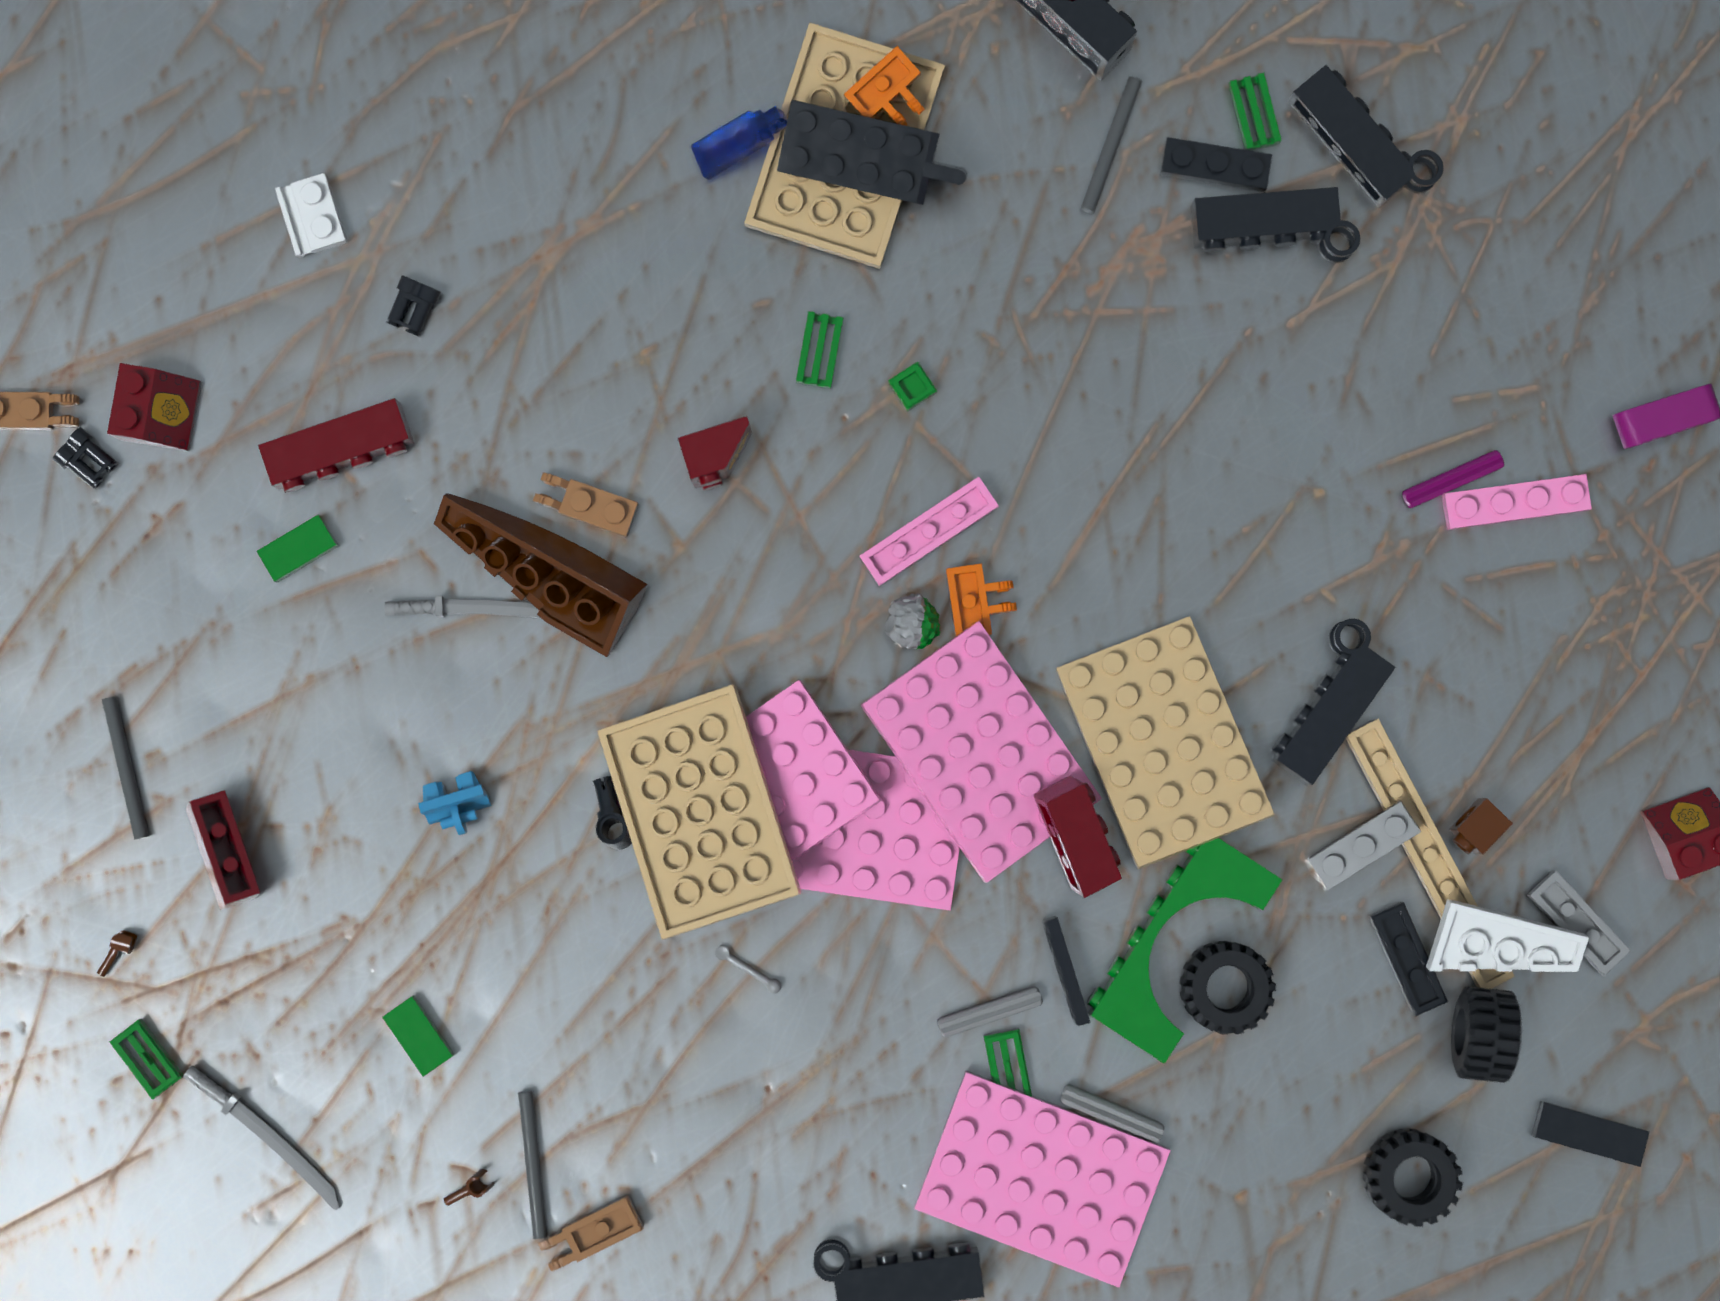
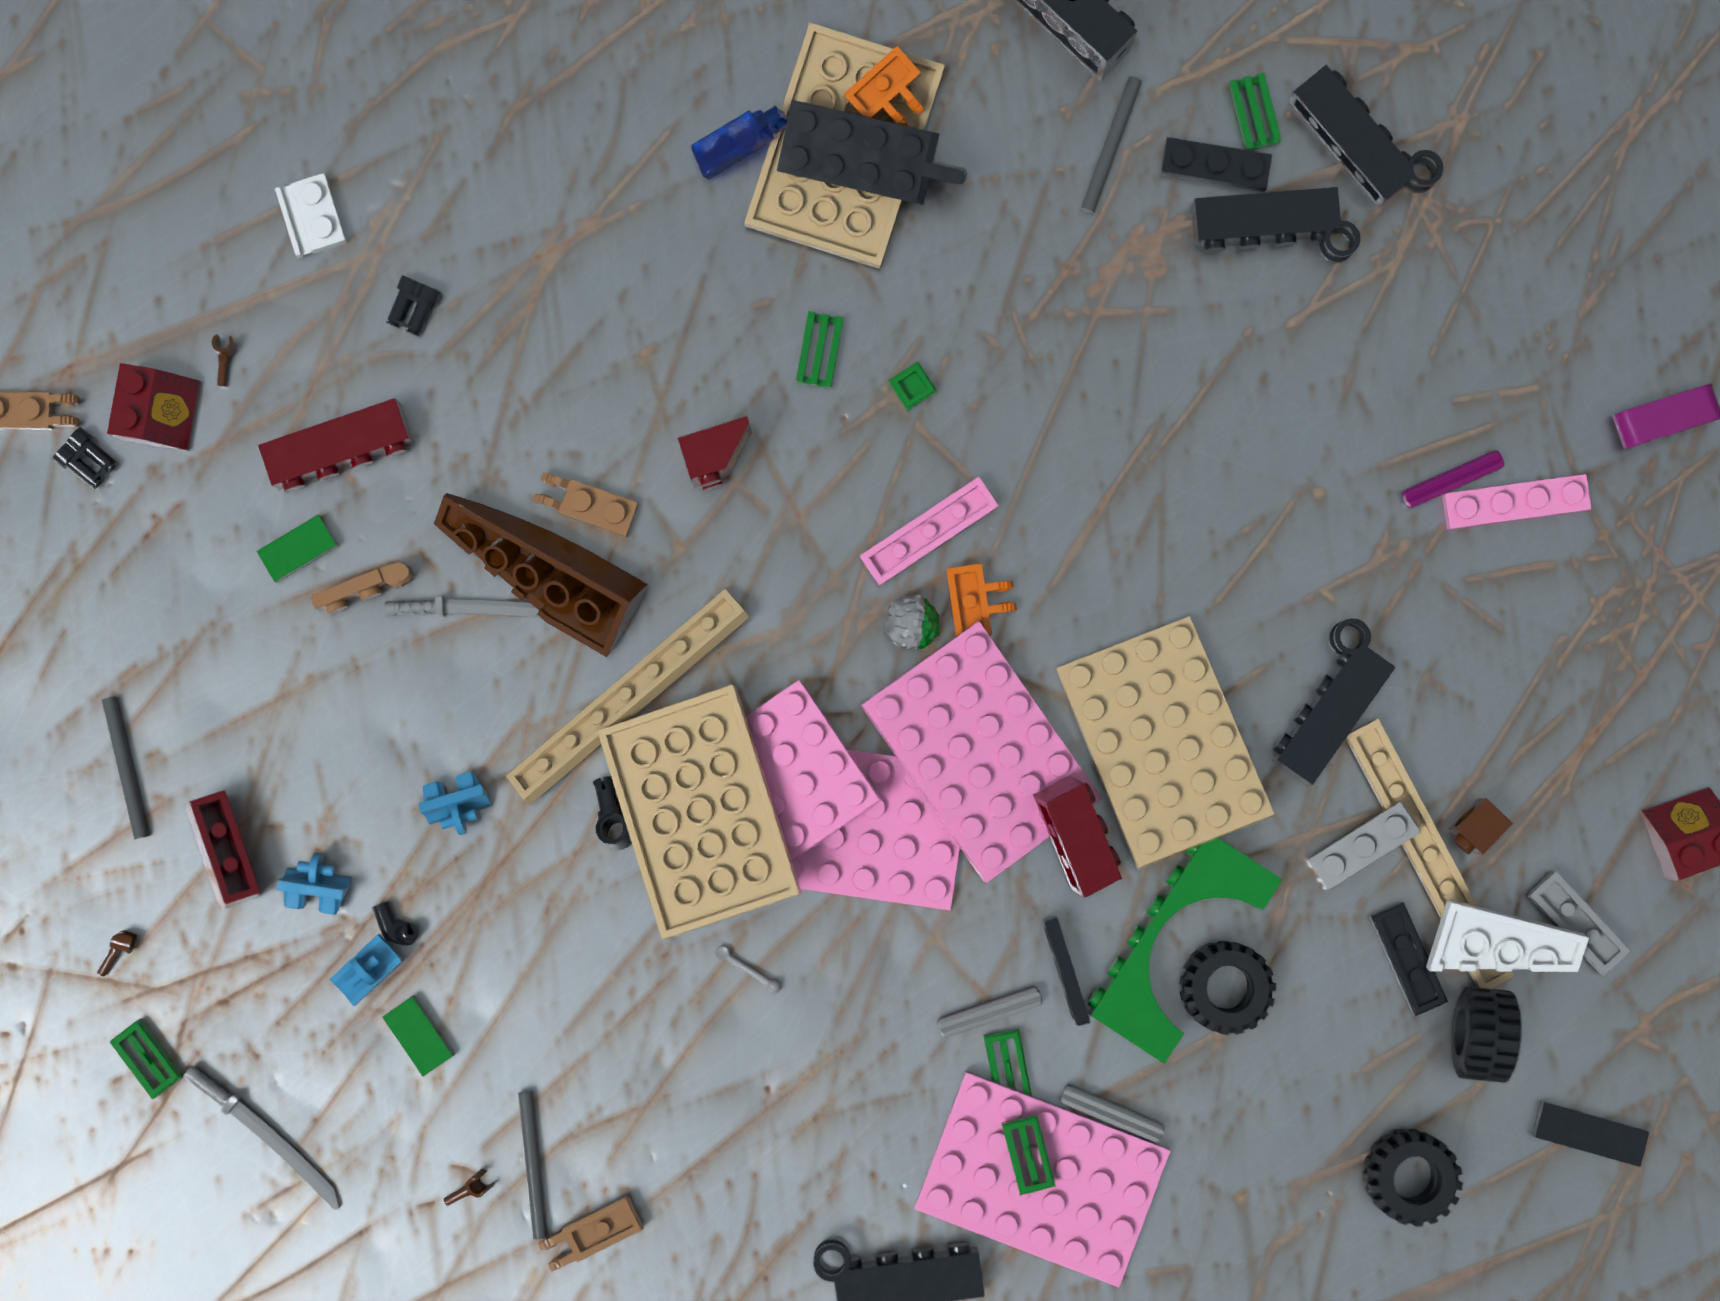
none -> reddish brown hand [212,334,237,387]
none -> dark azure hips [277,852,351,915]
none -> medium nougat hinge [310,561,414,615]
none -> dark azure hips [329,934,404,1006]
none -> black arm [372,901,419,946]
none -> tan plate [506,589,749,805]
none -> green tile [1001,1113,1056,1196]

